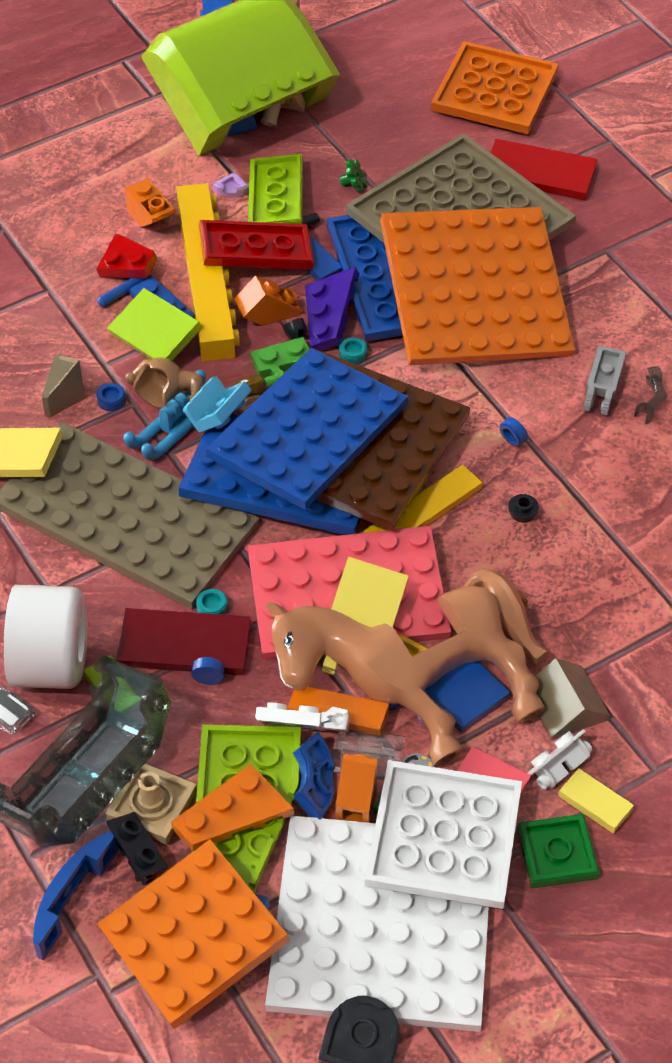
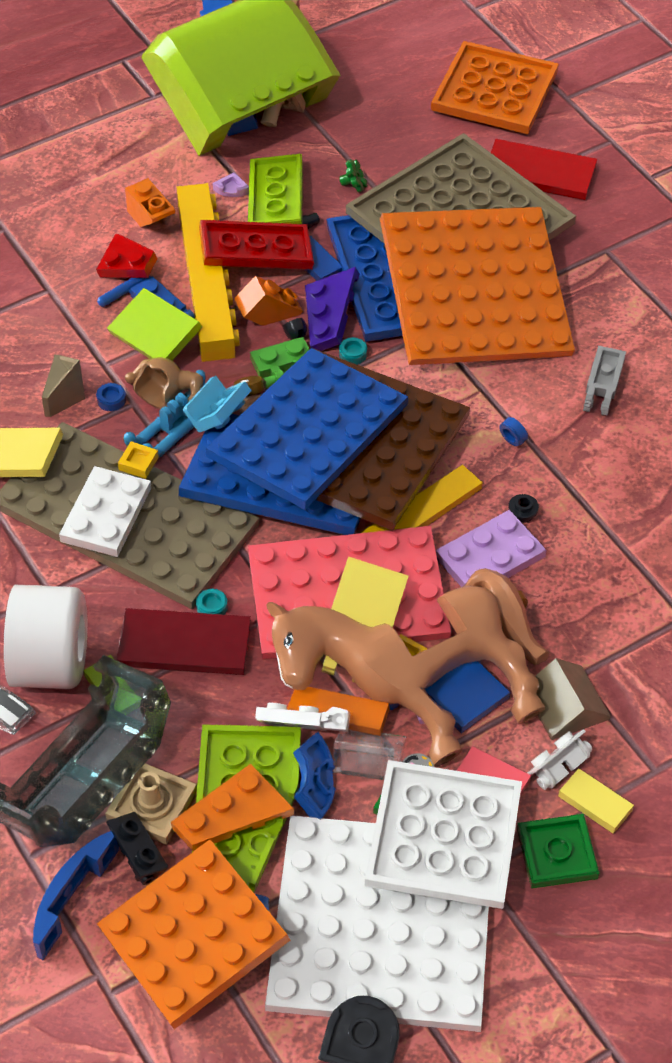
blue tile [191,657,225,685] -> none
orange slope [336,754,378,823] -> none
clear smoke arm [634,366,667,424] -> none
none -> white plate [59,466,151,557]
none -> yellow plate [118,441,159,479]
none -> lavender plate [436,510,546,587]

